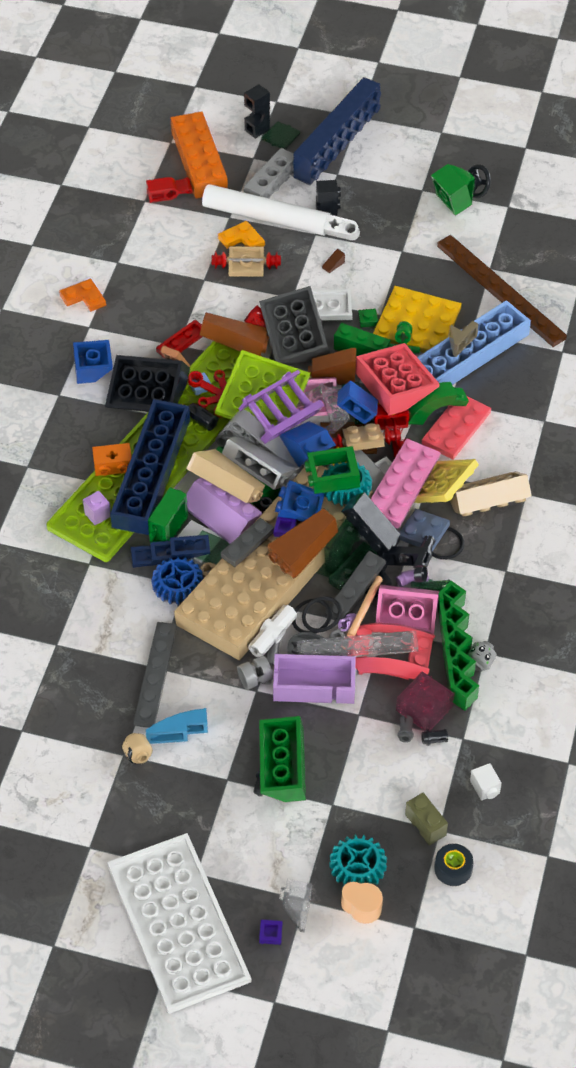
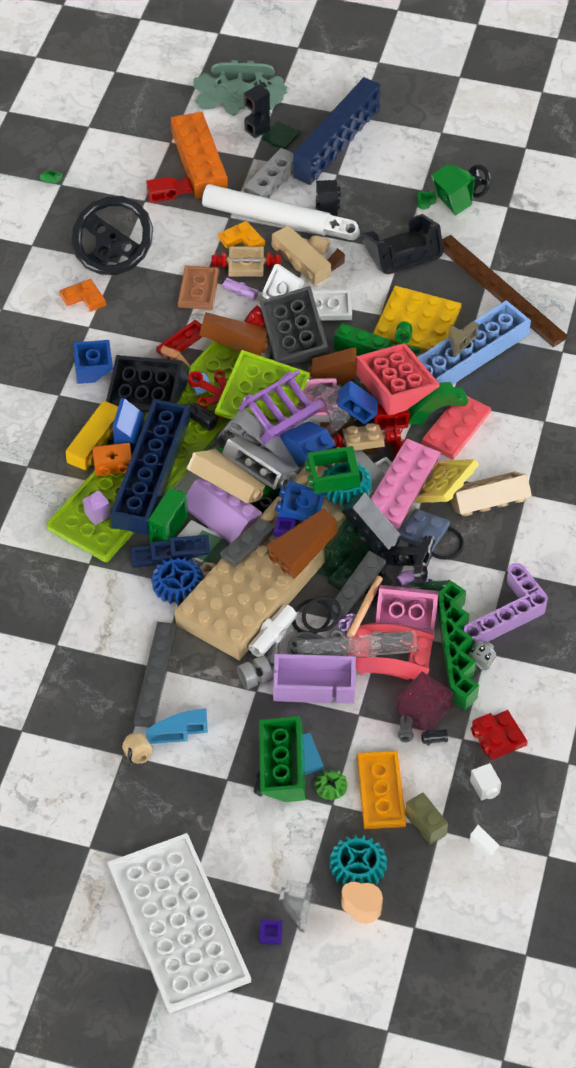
green plate [358,309,378,328] -> none
black wheel [434,844,474,886] -> none
none -> green tile [40,170,62,184]
none -> yellow brick [65,401,118,471]
none -> black piece [71,196,153,275]
none -> blue slope [113,398,145,453]
none -> nougat tile [178,265,219,310]
none -> sand green plant [193,60,289,116]
none -> lavender pin [223,278,259,300]
none -> white tile [261,264,304,299]
none -> tan brick [271,225,331,286]
none -> tan piece [303,235,330,255]
none -> dark azure tile [304,733,324,775]
none -> bright green gear [314,769,348,800]
none -> light orange tile [356,751,406,829]
none -> black windscreen [361,214,444,274]
none -> green tile [417,192,437,210]
none -> lavender beam [463,563,548,646]
none -> white piece [470,825,499,856]
none -> red plate [471,710,528,760]

